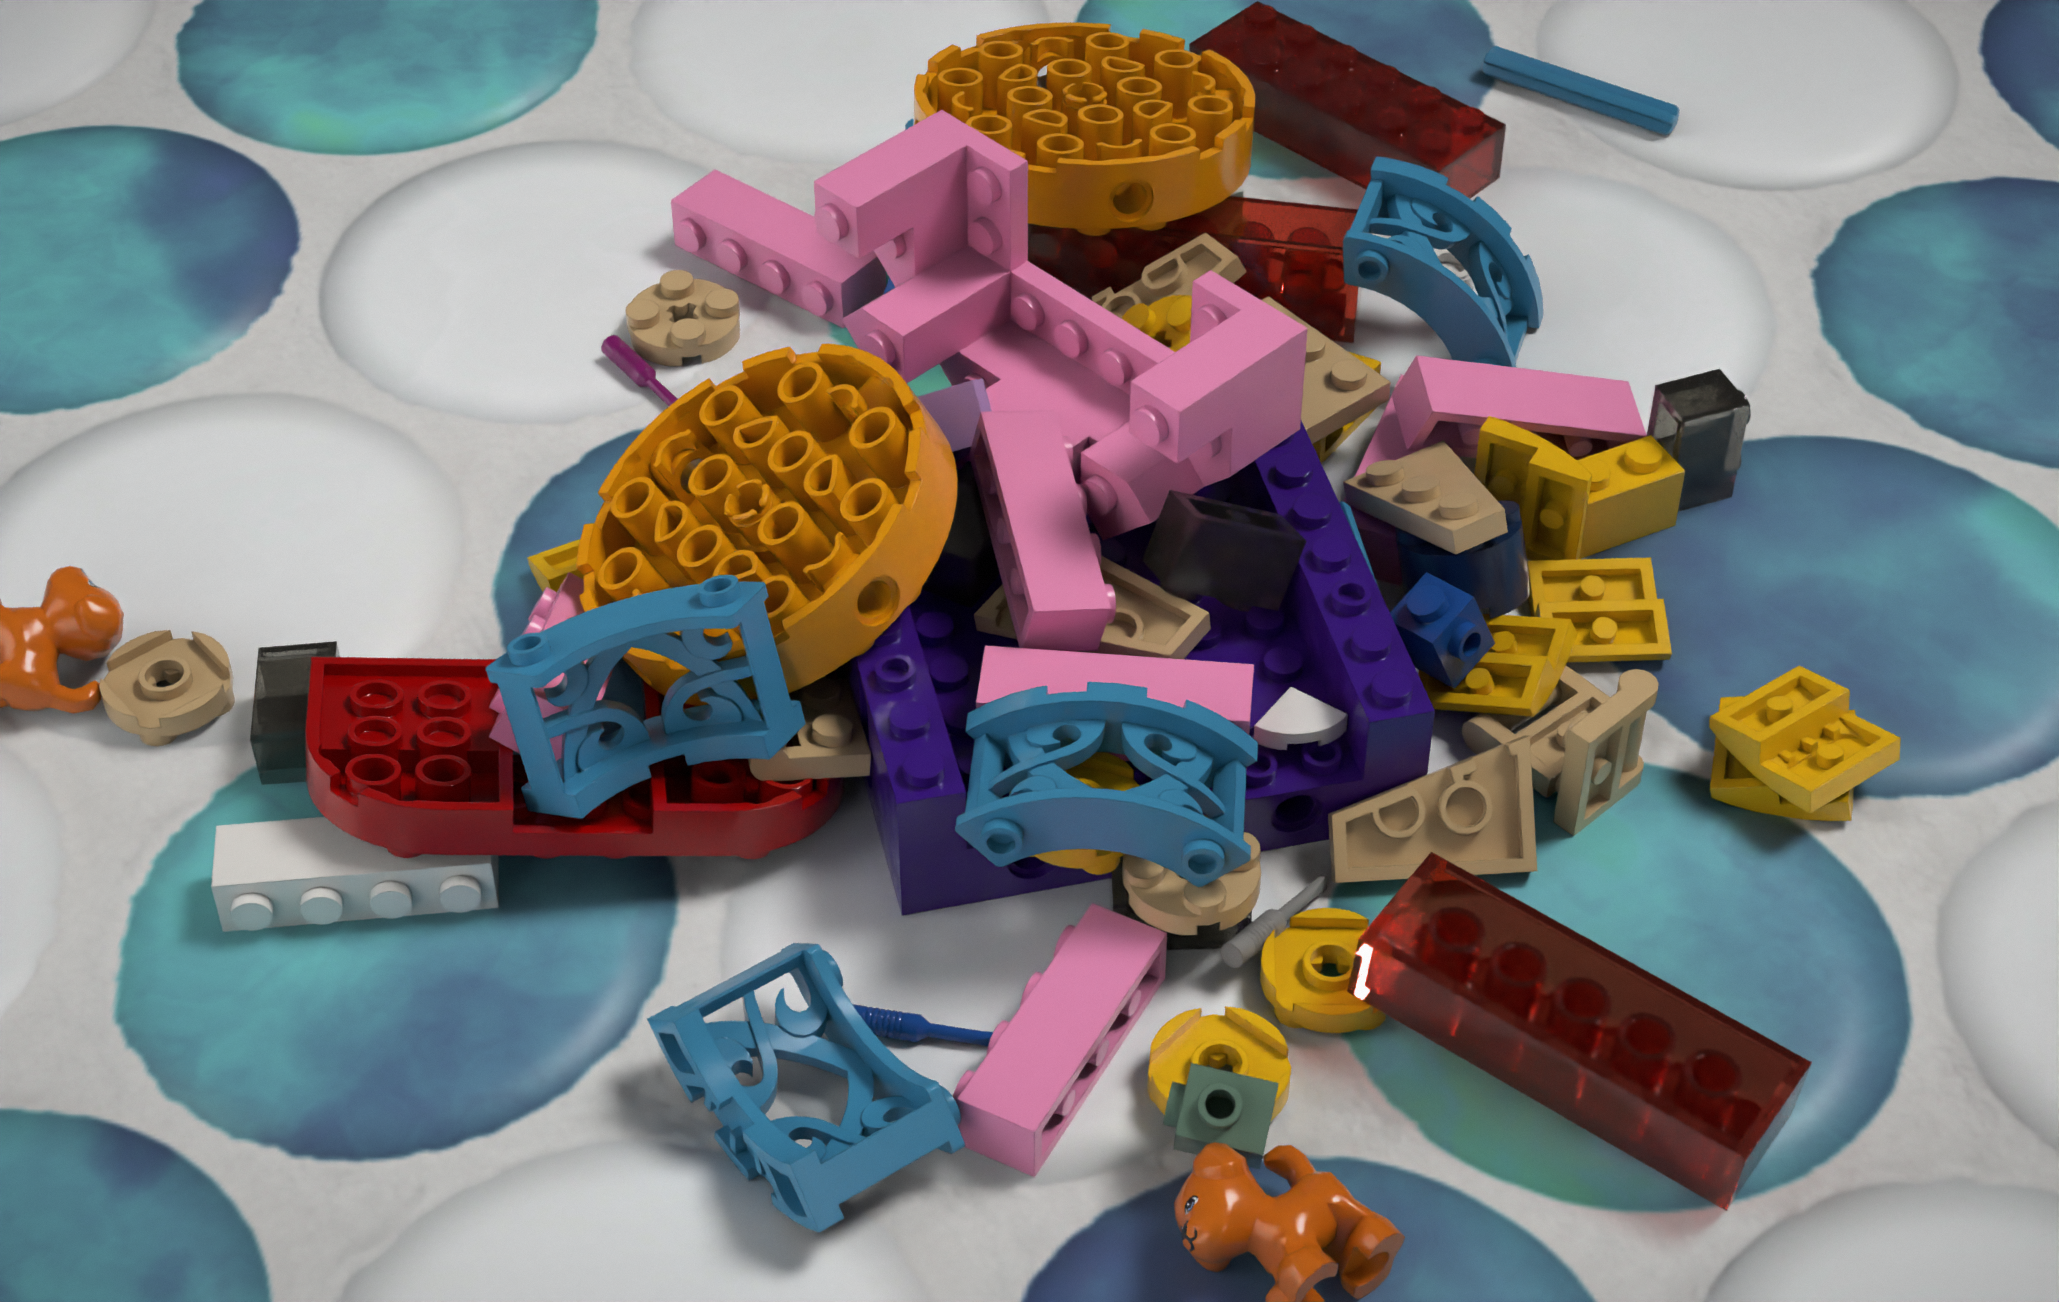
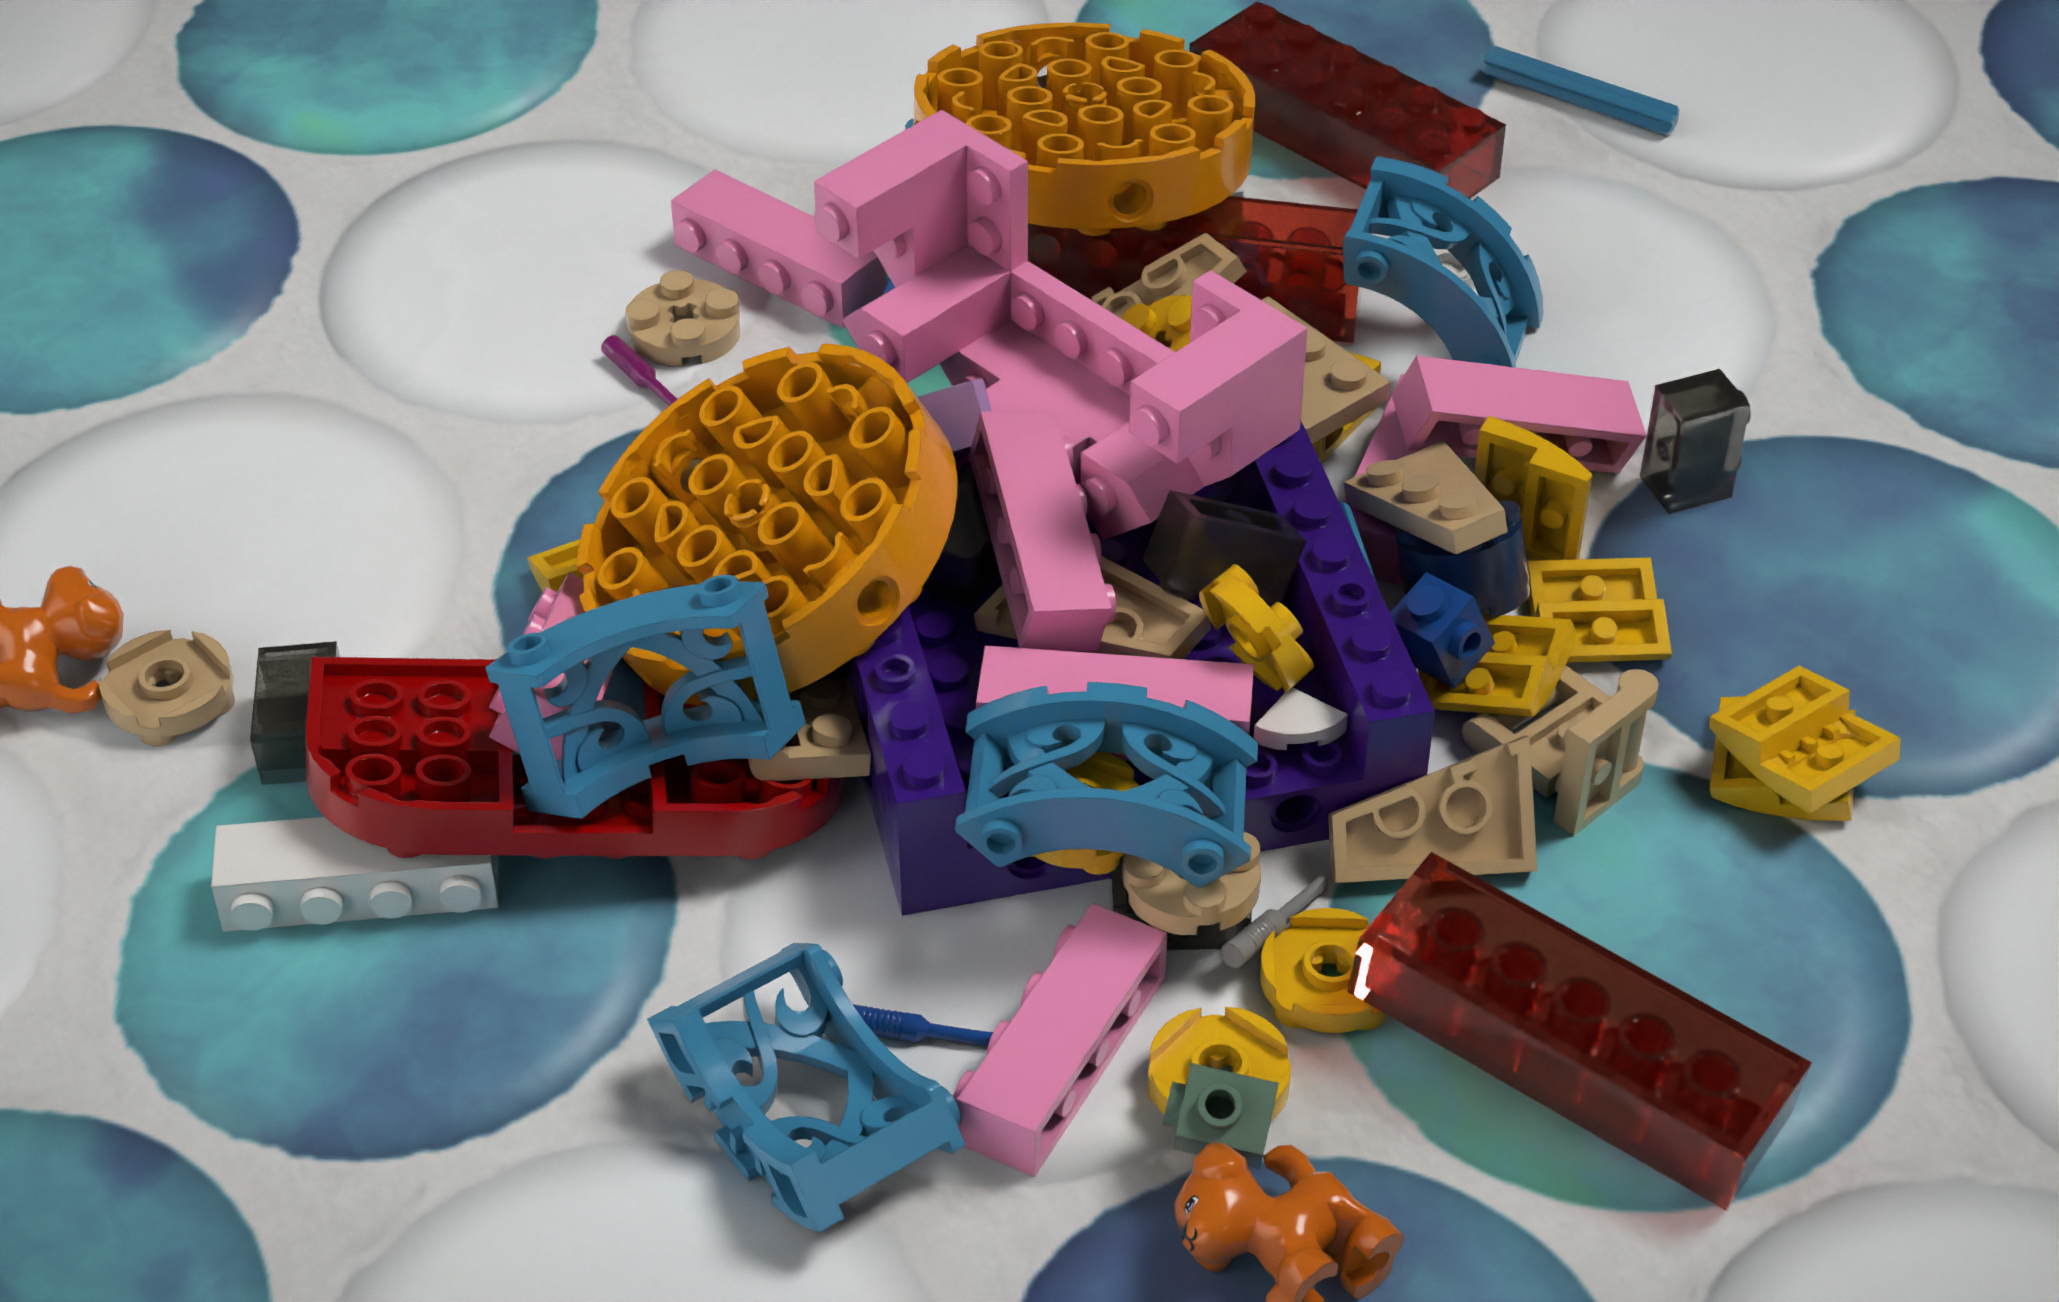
yellow brick [1577,435,1685,559] -> none
none -> yellow plate [1199,564,1314,692]

